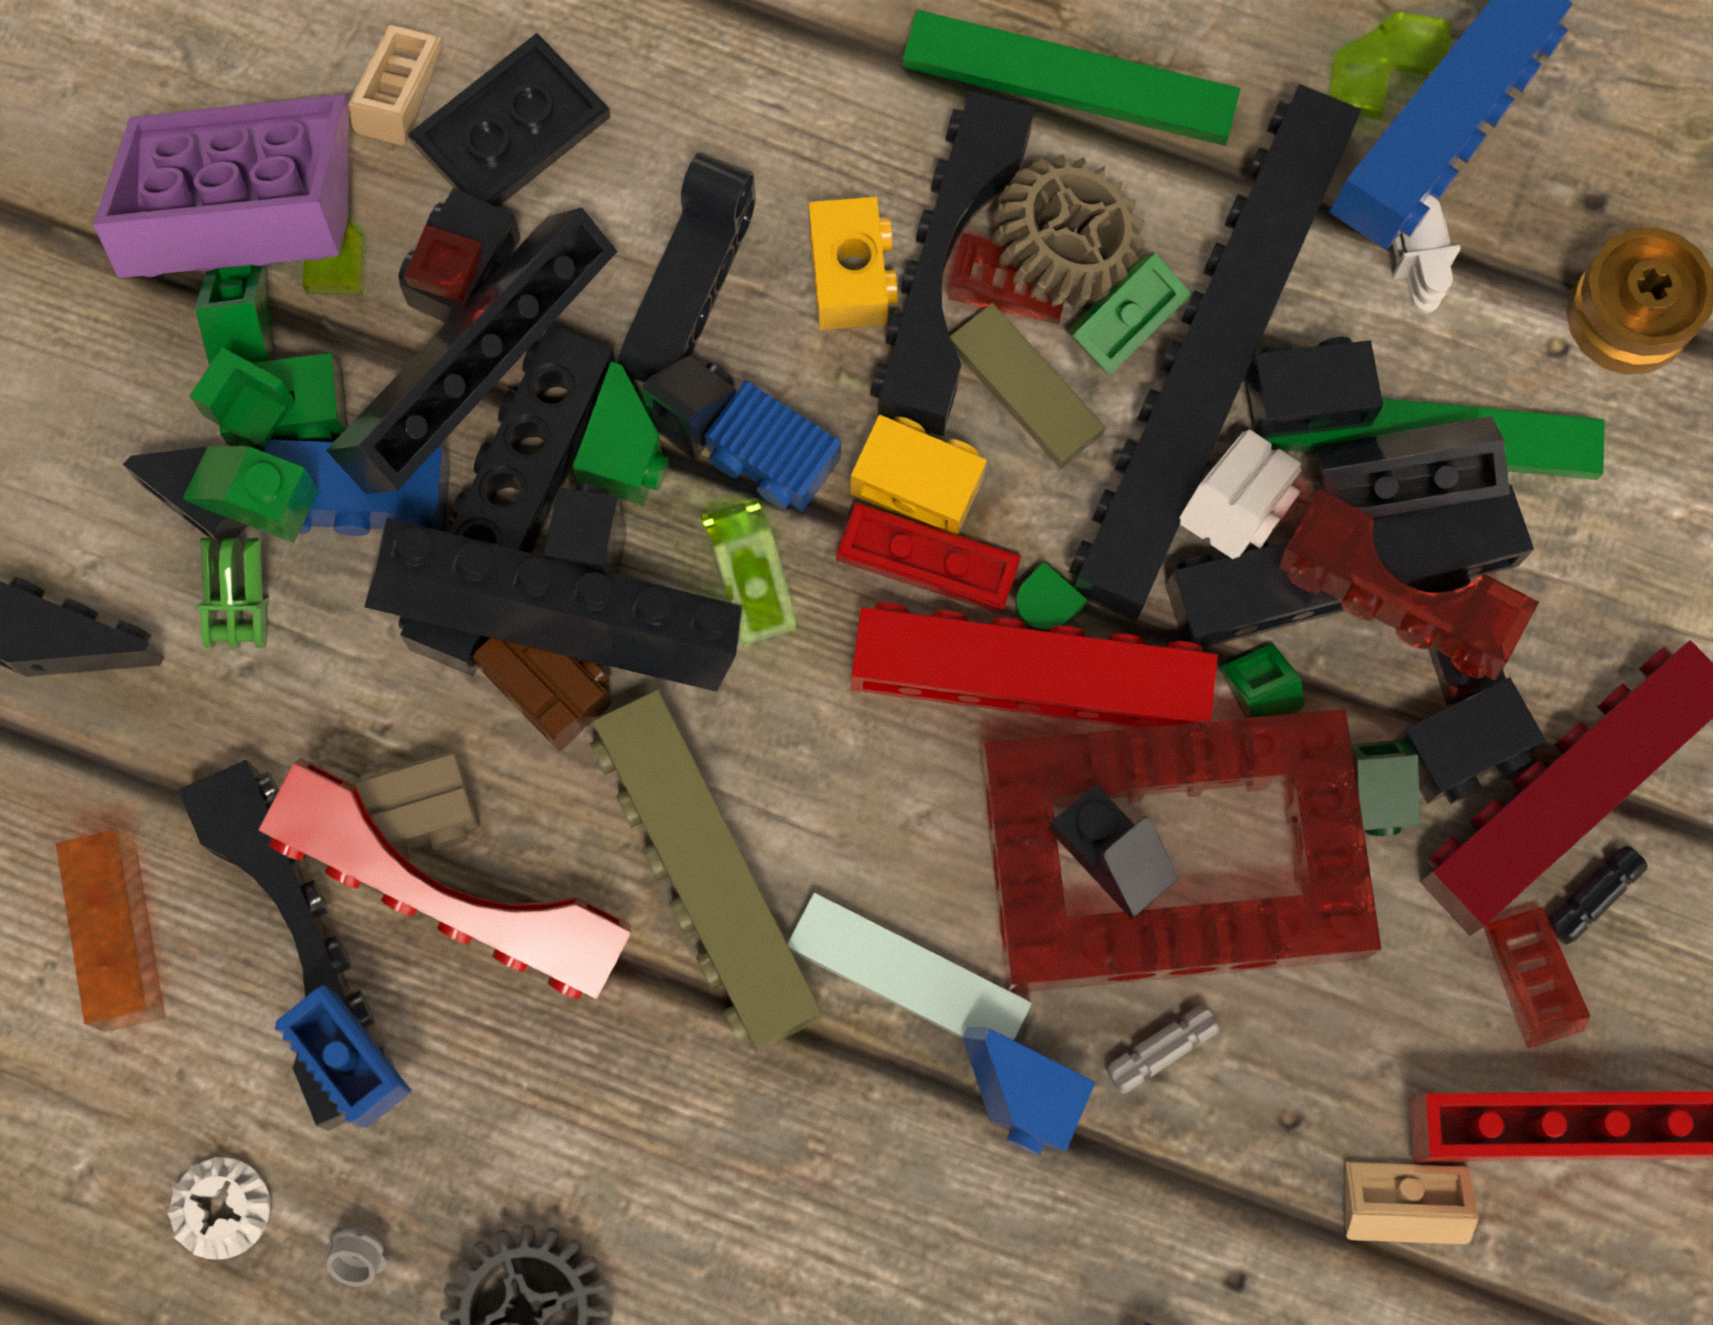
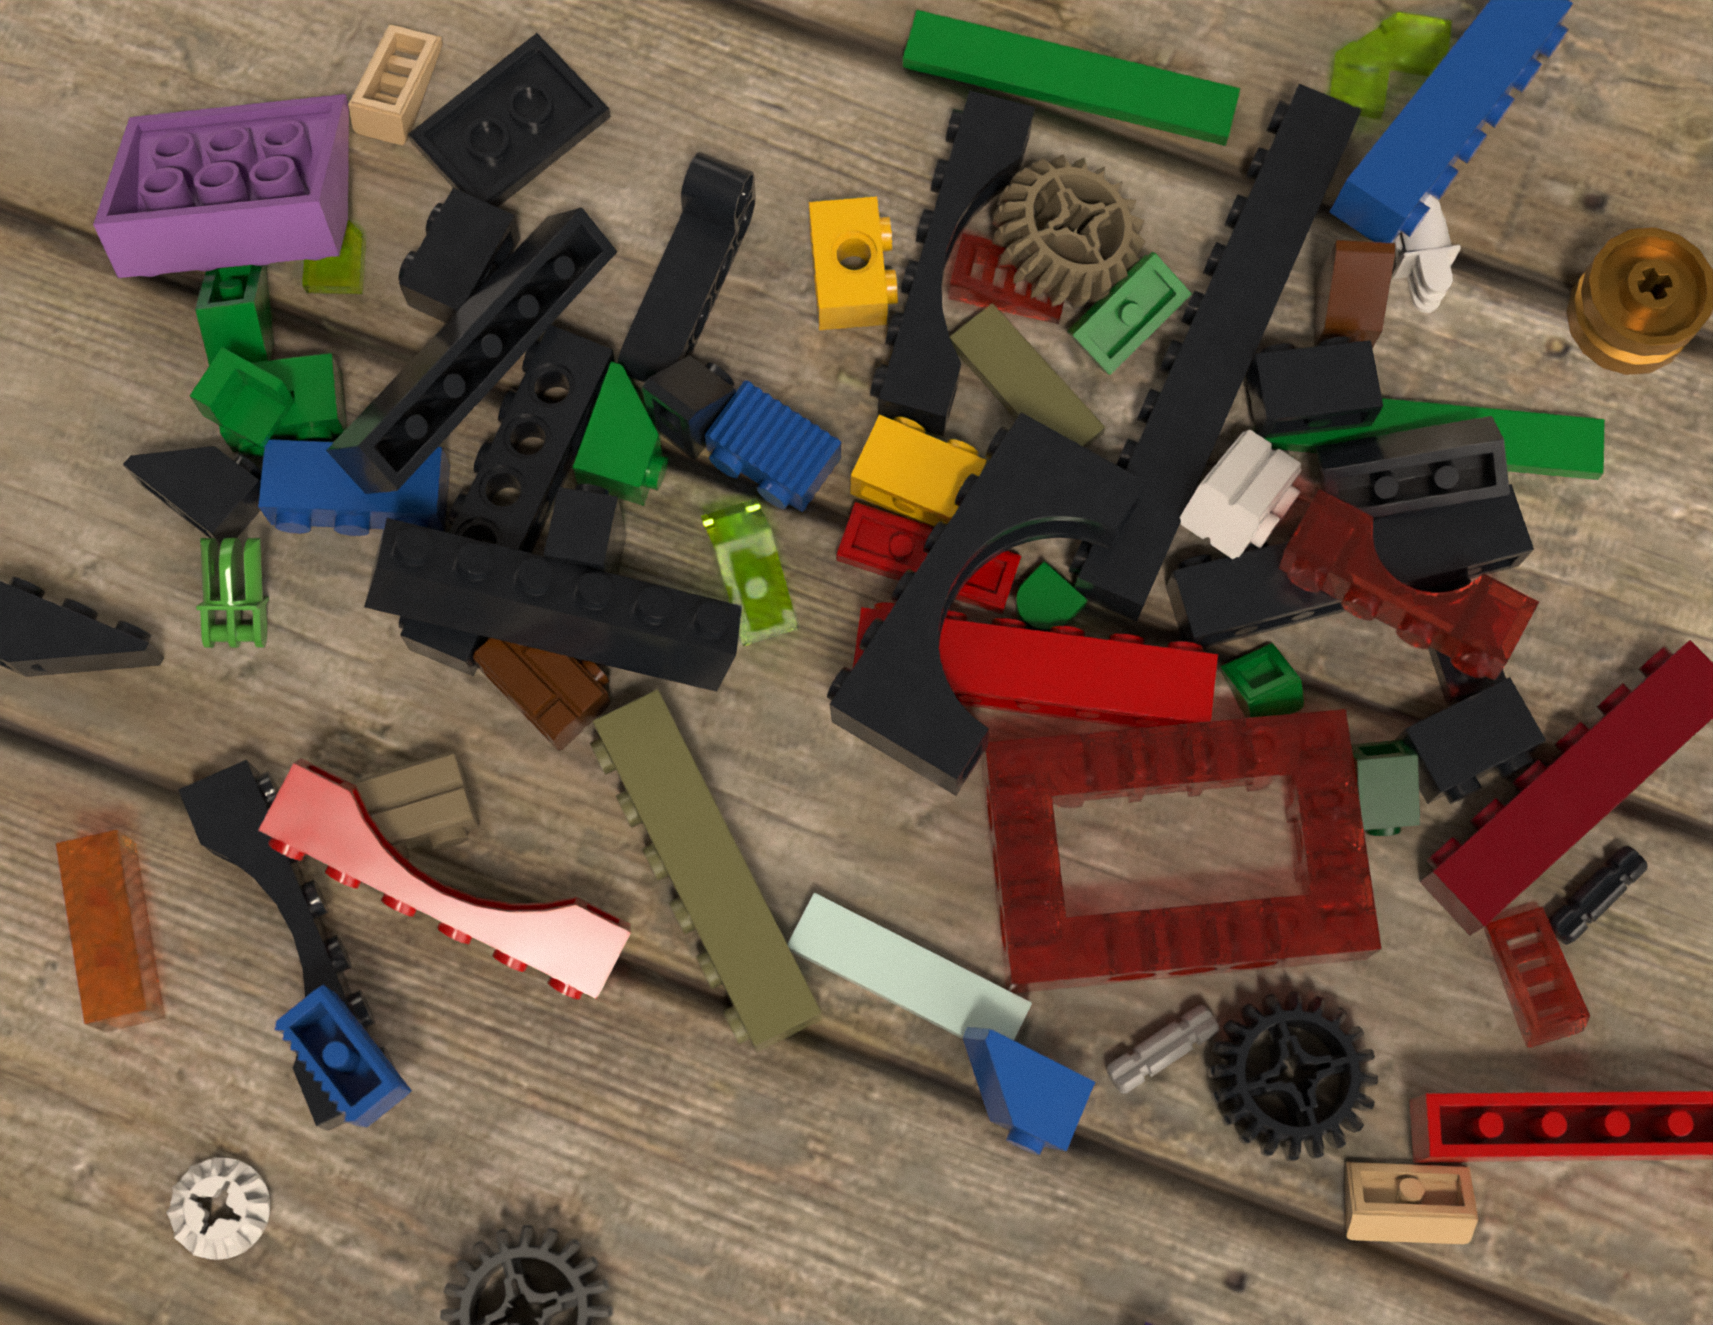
green slope [183,445,319,543] -> none
light grey plate [326,1227,388,1287] -> none
clear red plate [404,225,483,303] -> none
black slope [1048,784,1179,920] -> none
none -> black arch [827,412,1146,796]
none -> black gear [1208,991,1378,1161]
none -> reddish brown slope [1314,240,1395,348]

